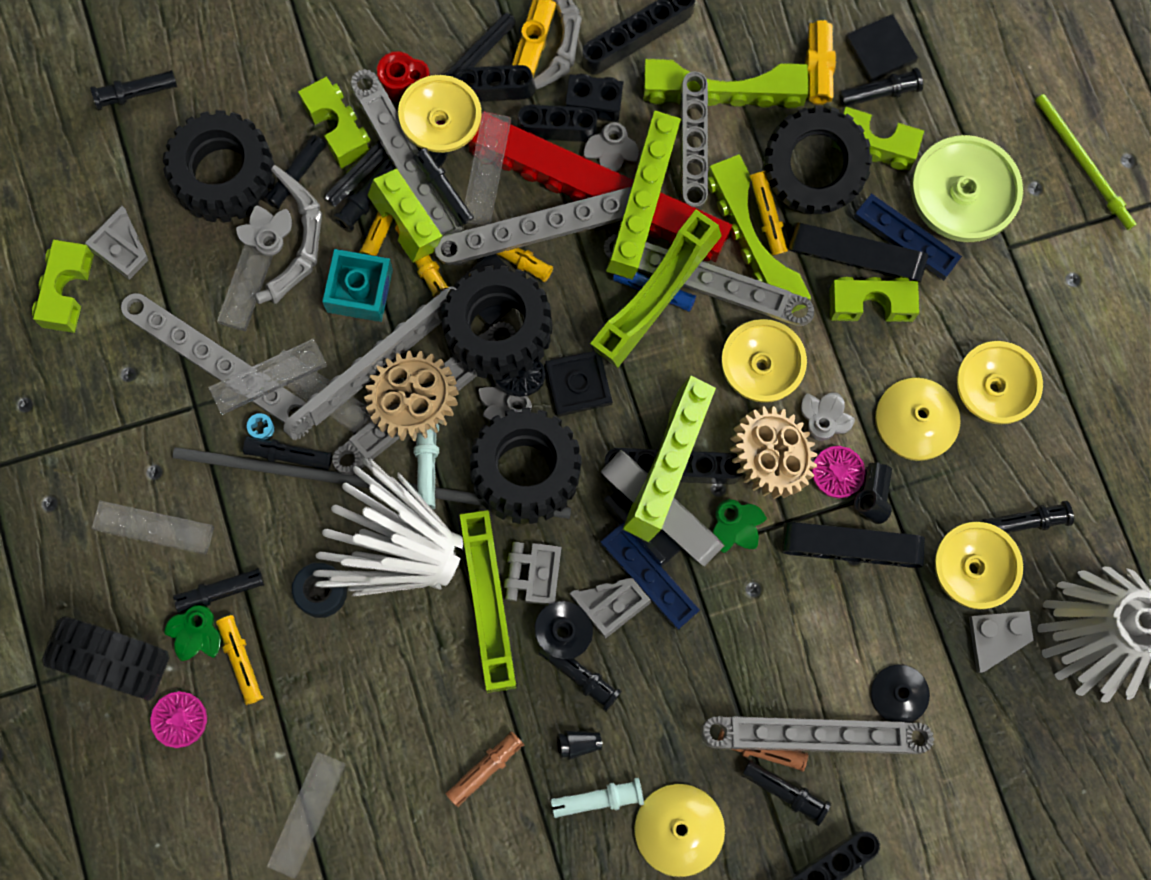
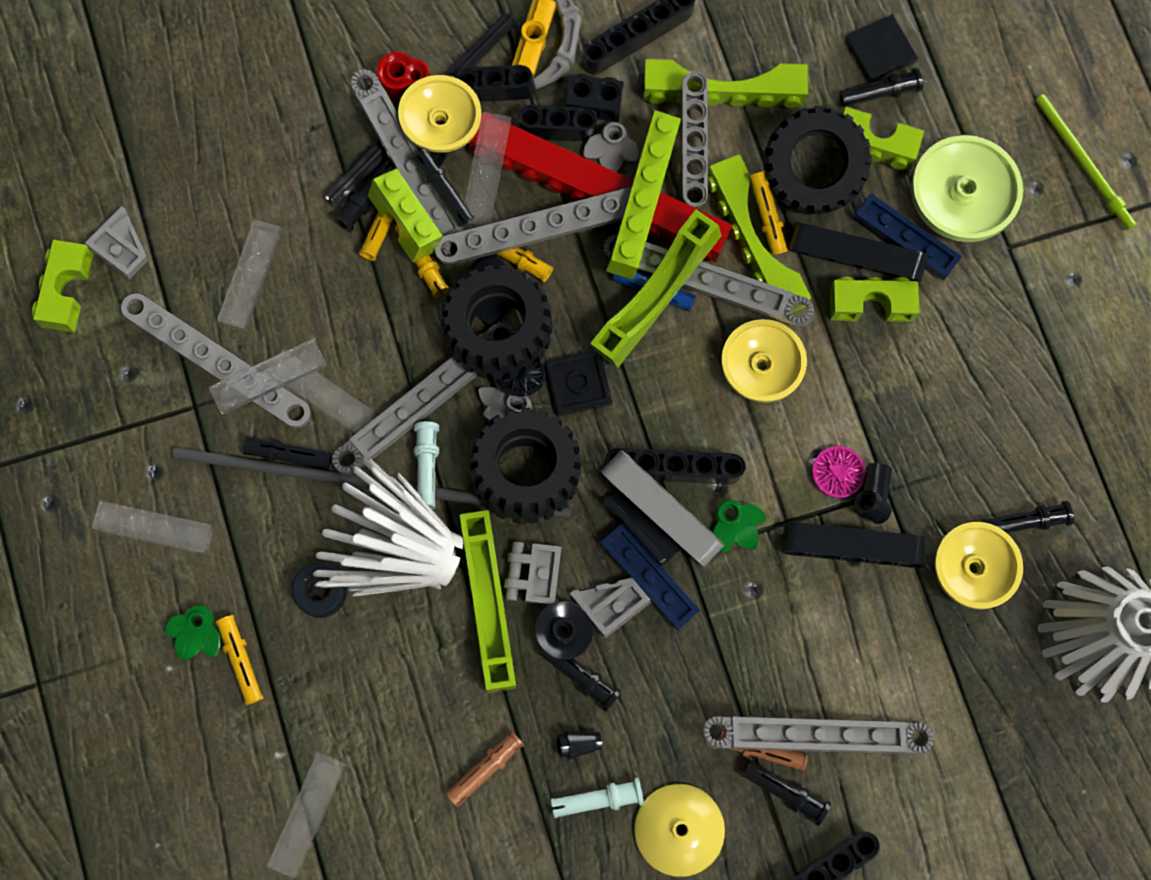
black tyre [42,616,169,701] -> none
black pin [90,70,177,111] -> none
dark pink wheel [150,691,207,748] -> none
black tyre [163,110,275,223] -> none
black pin [173,568,265,613] -> none
light grey plate [236,206,292,256] -> none
medium azure bush [247,413,274,440] -> none
light grey animal [254,164,322,304] -> none
black pin [264,135,327,209] -> none
light grey plate [283,286,456,440] -> none
lime arch [298,76,370,168] -> none
teal brick [323,249,393,322] -> none
tan gear [364,351,459,441] -> none
lime arch [623,376,716,542] -> none
tan gear [730,406,817,499] -> none
light grey plate [801,392,855,441] -> none
yellow piece [805,20,836,105] -> none
black dish [871,665,930,723] -> none
light yellow dish [875,378,960,461] -> none
light yellow dish [957,341,1043,424] -> none
light grey wing [969,611,1034,673] -> none

